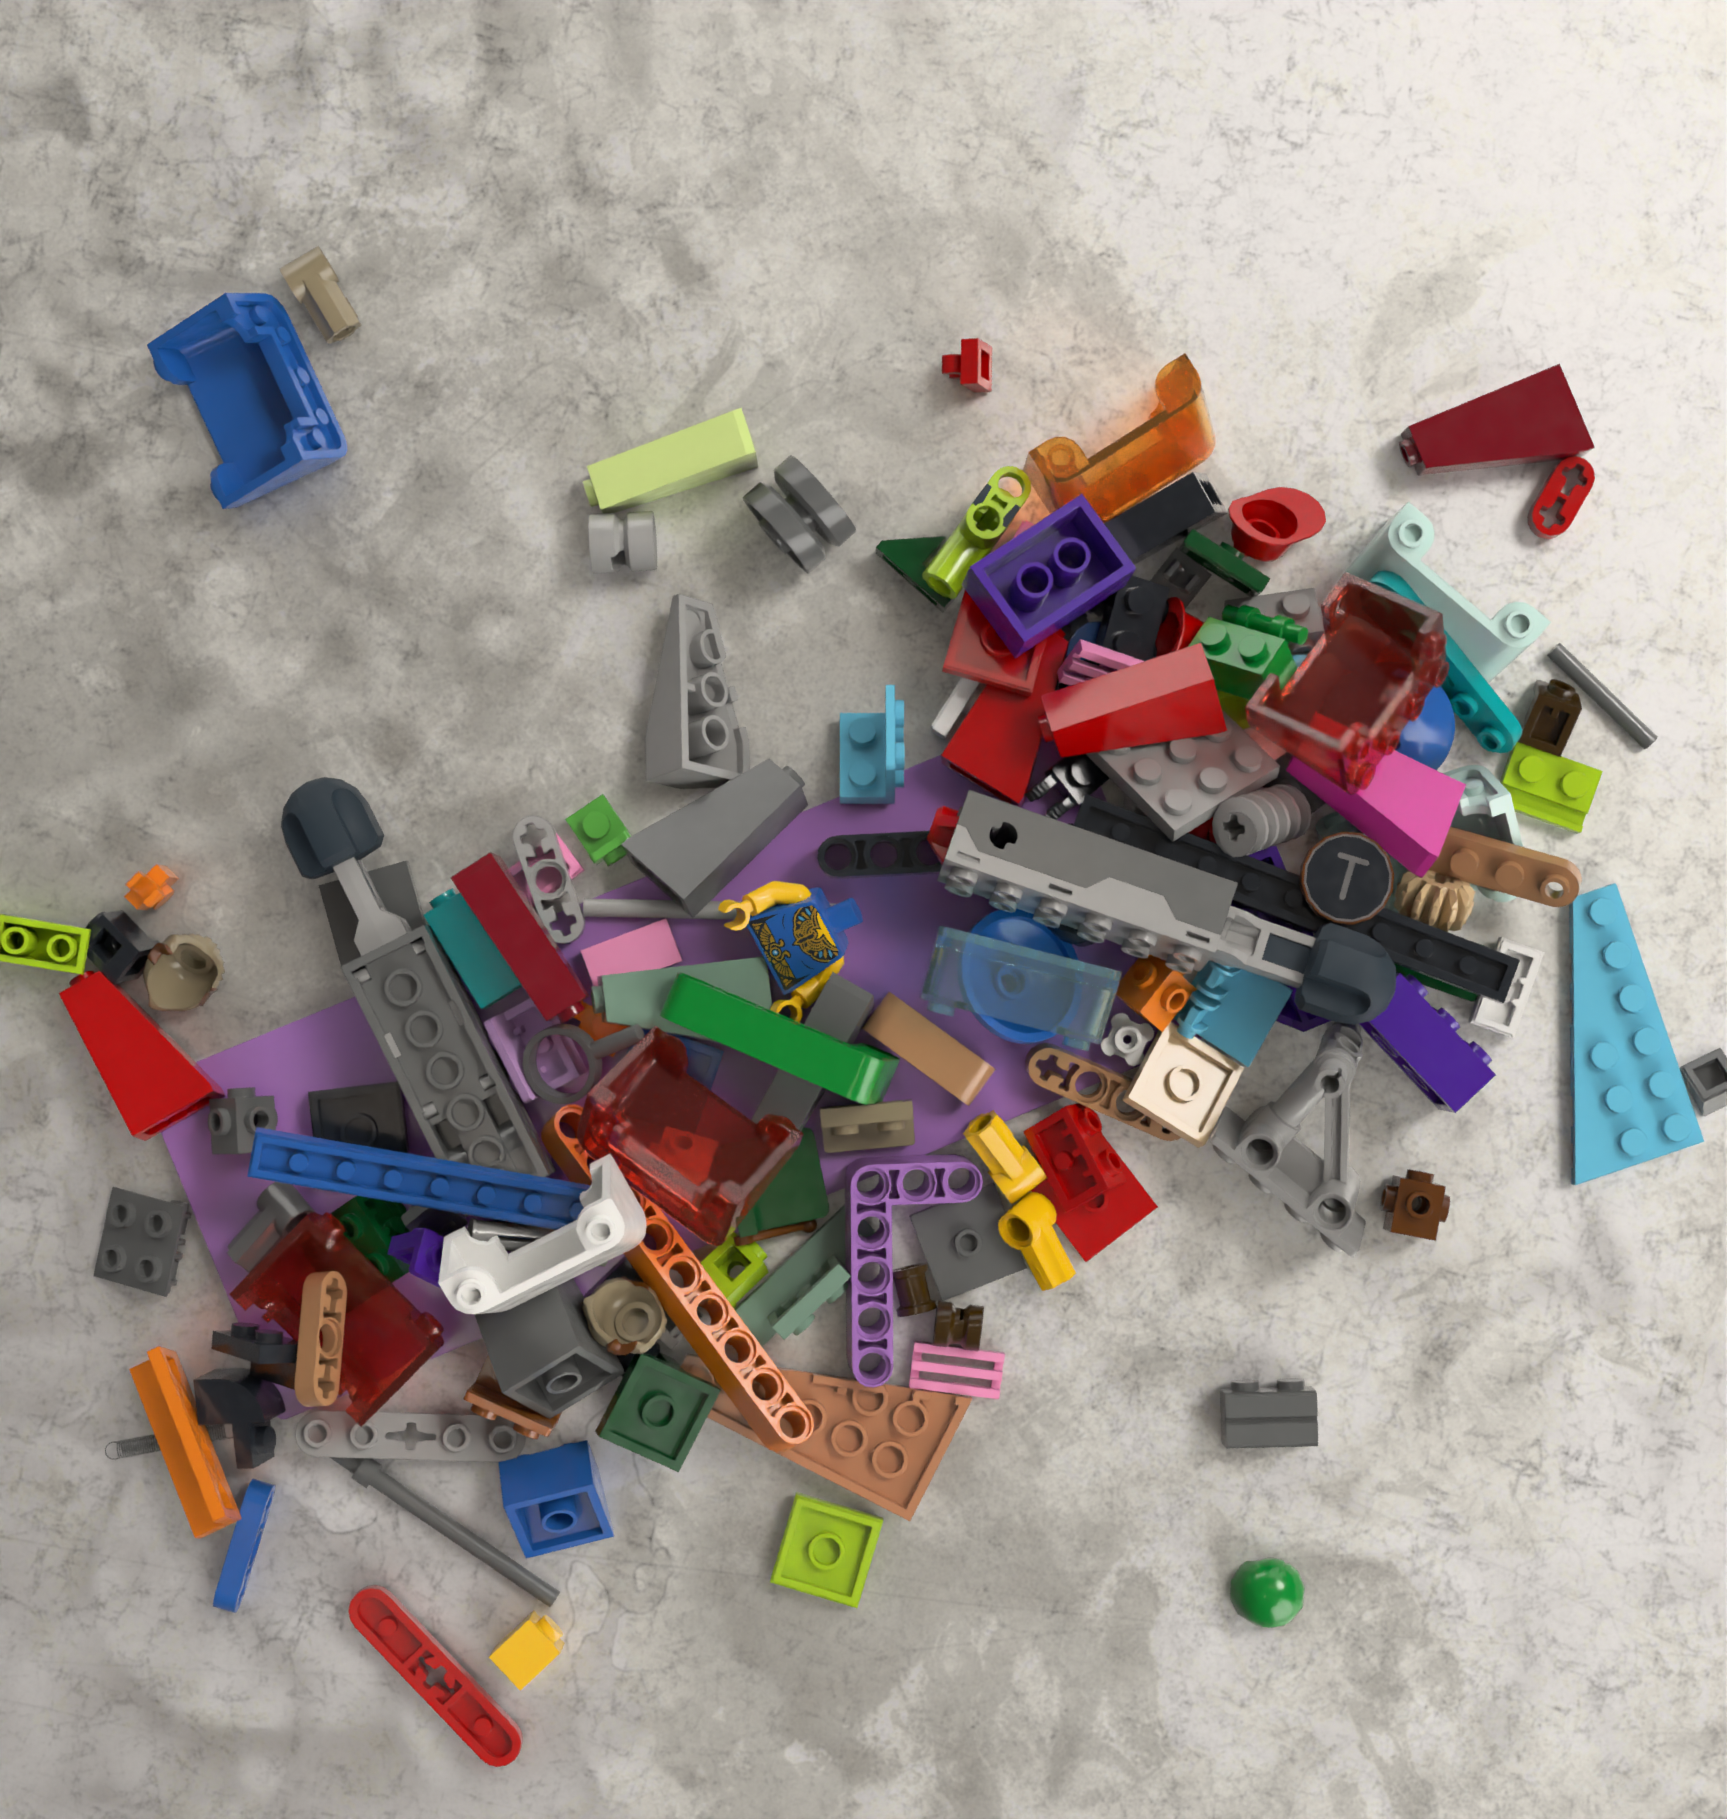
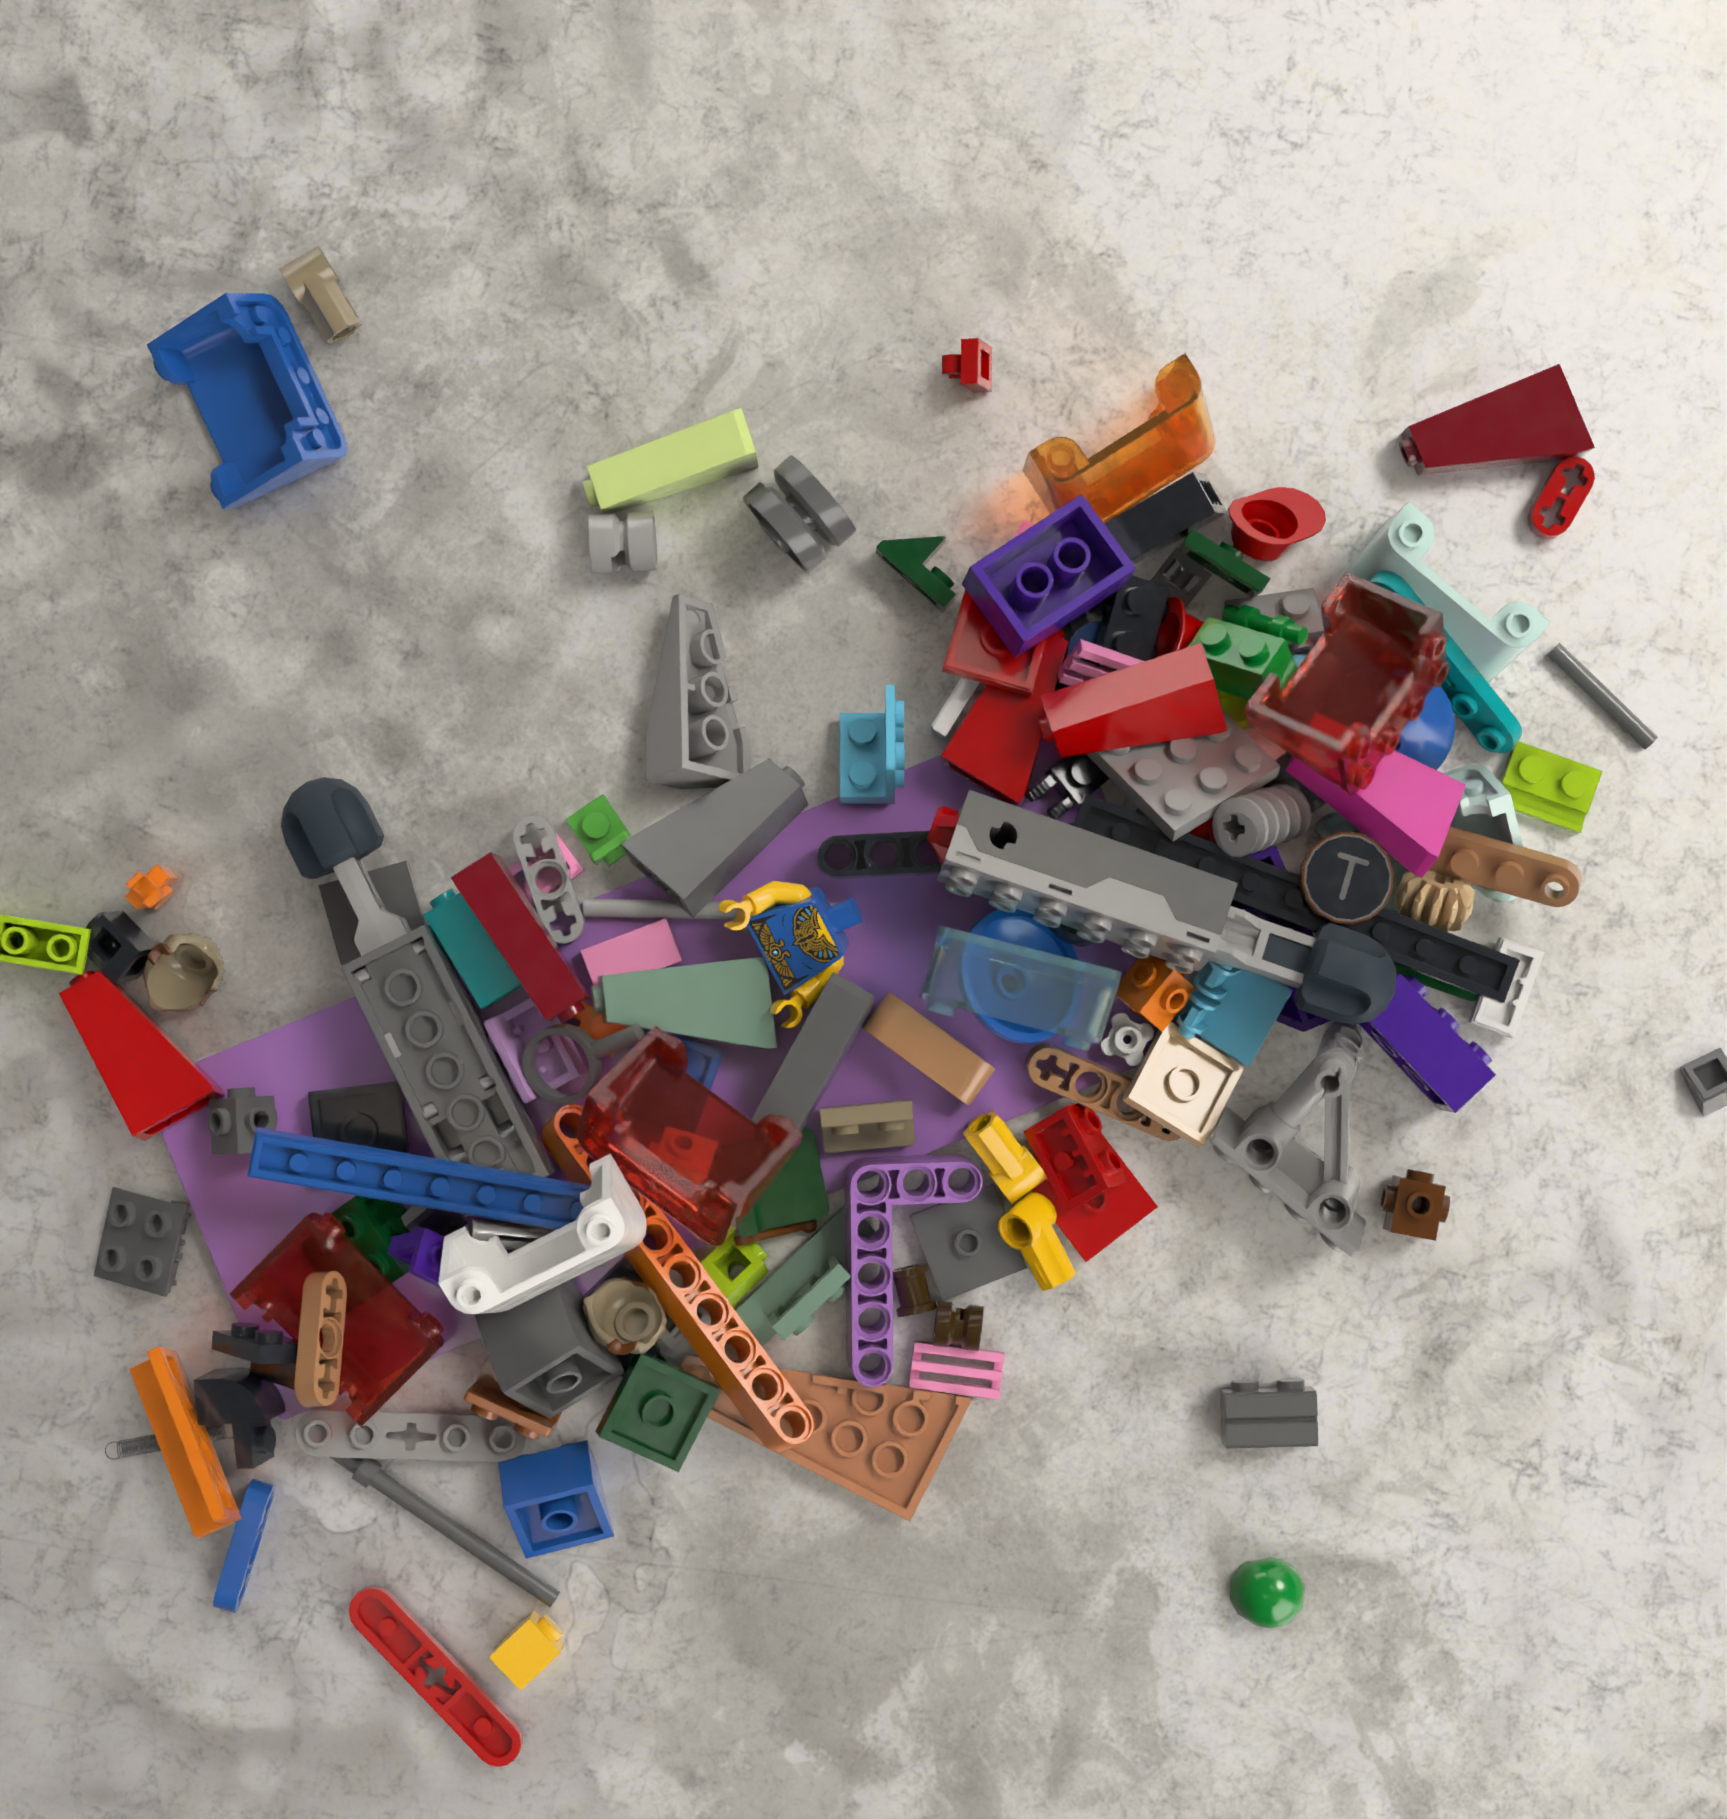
dark grey piece [227,1182,317,1275] -> none
green beam [660,972,900,1105] -> none
lime plate [770,1492,884,1608] -> none
lime connector [922,466,1031,599] -> none
dark brown bracket [1518,679,1582,757] -> none
medium azure wing [1569,883,1704,1185] -> none

